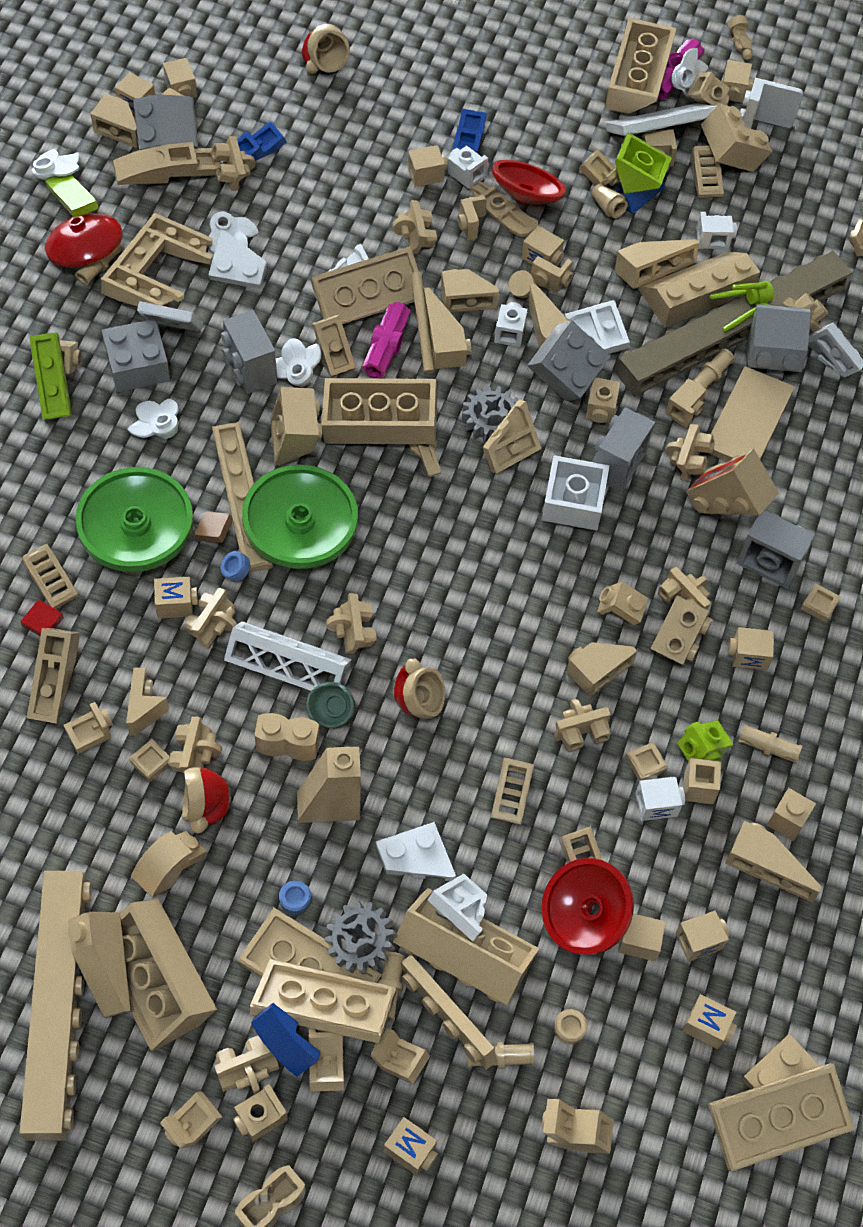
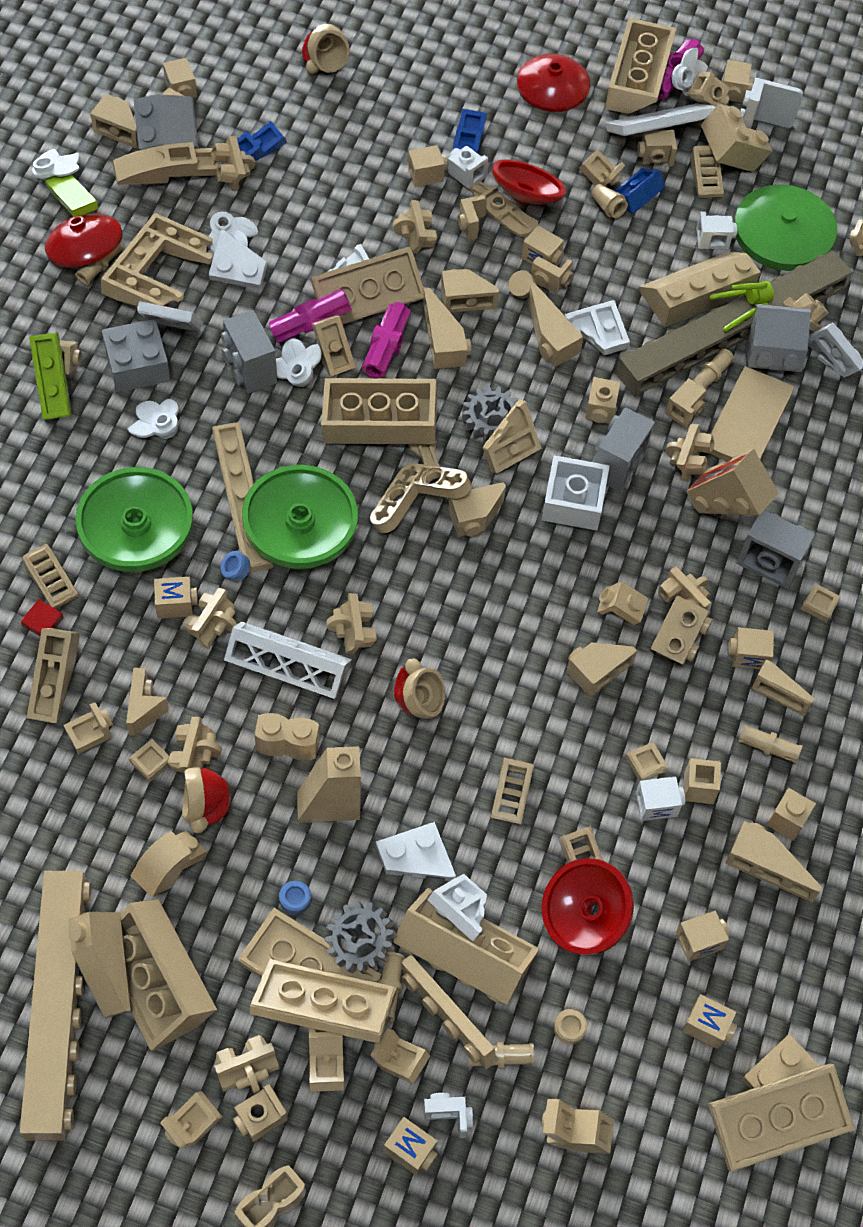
tan brick [114,72,155,115] -> none
tile [194,511,233,543] -> none
blue slope [251,1003,320,1077] -> none
tan slope [270,387,322,466] -> none
sand green hair [306,682,355,728] -> none
tan bar [411,272,435,374] -> none
white brick [494,302,527,347] -> none
light grey brick [527,320,611,401] -> none
tan hips [553,699,611,752] -> none
lime slope [615,132,672,194] -> none
tan slope [615,239,699,289] -> none
tan brick [618,914,666,961] -> none
lime brick [677,720,734,762] -> none
tan piece [727,15,753,61] -> none
none -> dark pink piece [269,289,352,343]
none -> tan beam [370,463,472,533]
none -> white bracket [423,1093,473,1138]
none -> tan slope [448,482,506,537]
none -> red dish [517,54,590,112]
none -> bright green dish [734,184,837,271]
none -> tan slope [752,659,815,716]

